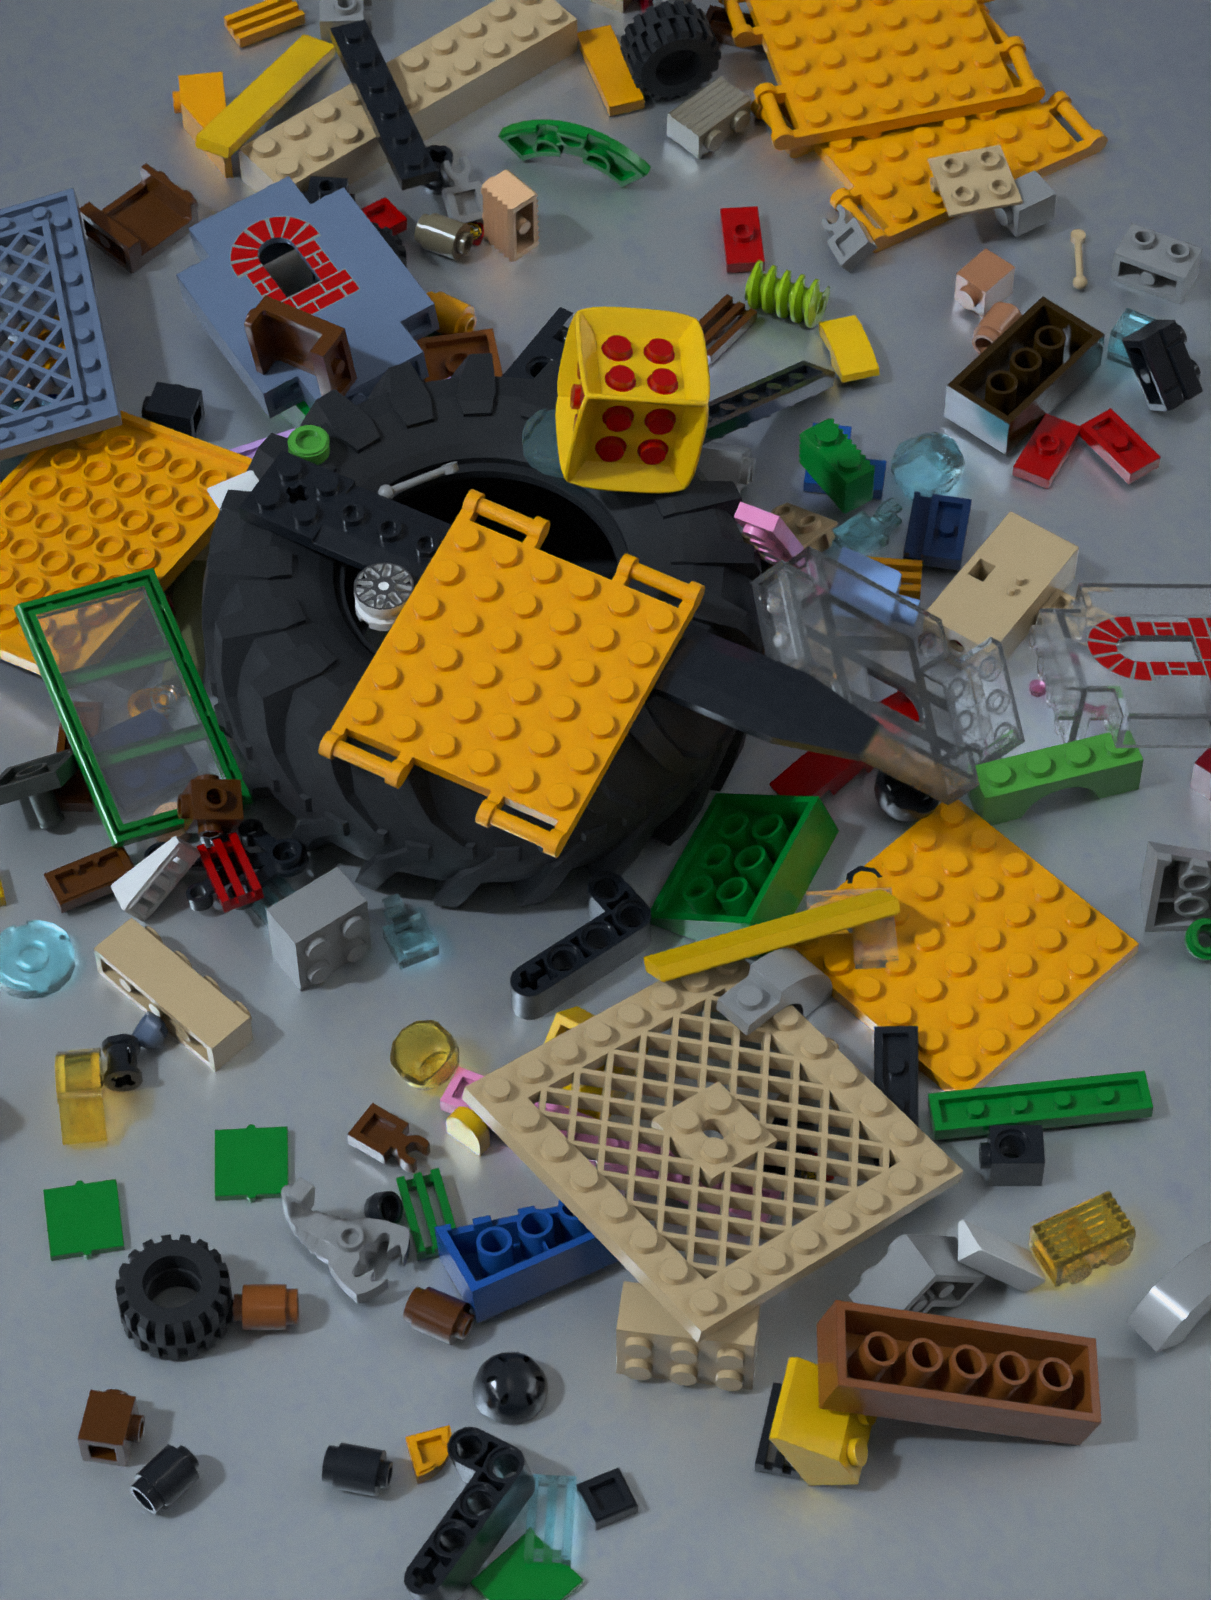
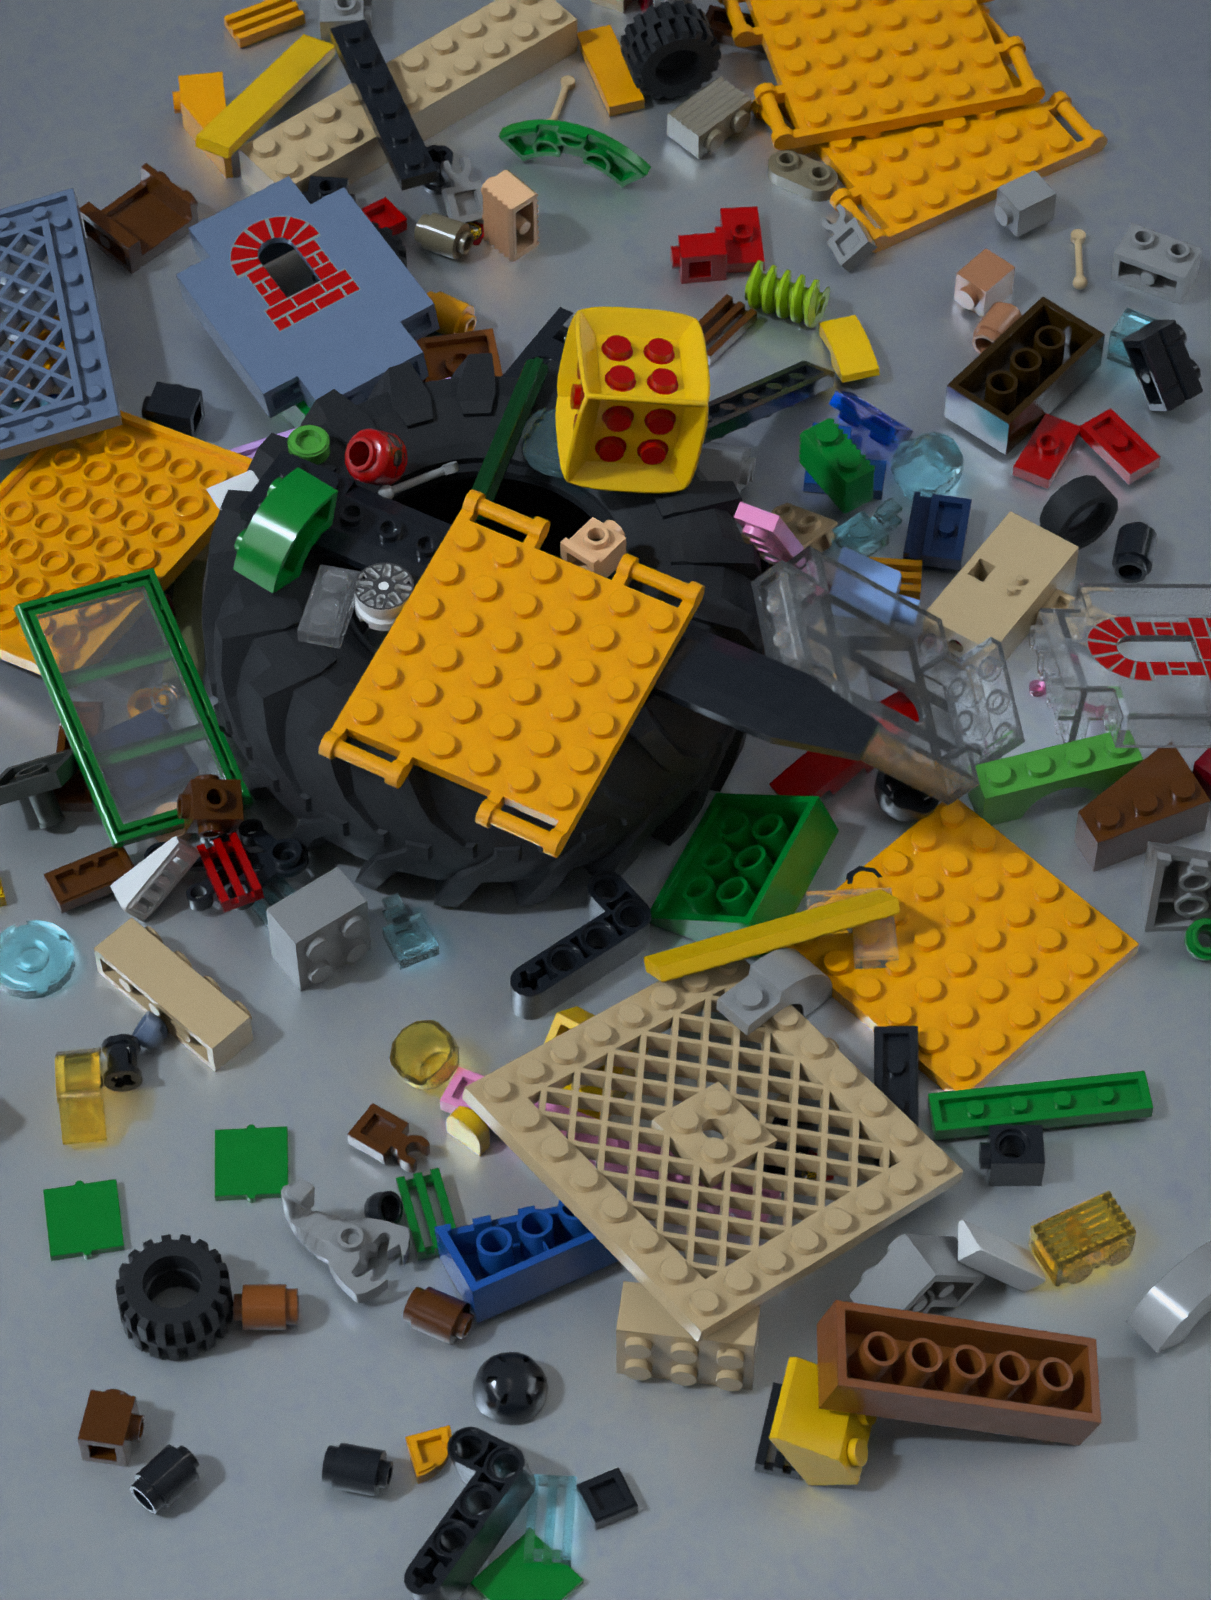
reddish brown panel [244,295,357,396] -> none
tan hinge [928,145,1023,218] -> none
none -> green brick [233,467,338,593]
none -> clear plate [297,564,363,649]
none -> red head [345,428,408,486]
none -> dark green axle [472,357,549,522]
none -> tan hinge [548,75,575,120]
none -> light nougat brick [560,517,626,578]
none -> red brick [670,226,727,284]
none -> dark tan plate [767,150,838,202]
none -> clear blue plate [829,390,913,447]
none -> black tyre [1039,475,1118,549]
none -> reddish brown wedge [1074,739,1211,872]
none -> black brick [1112,522,1158,583]

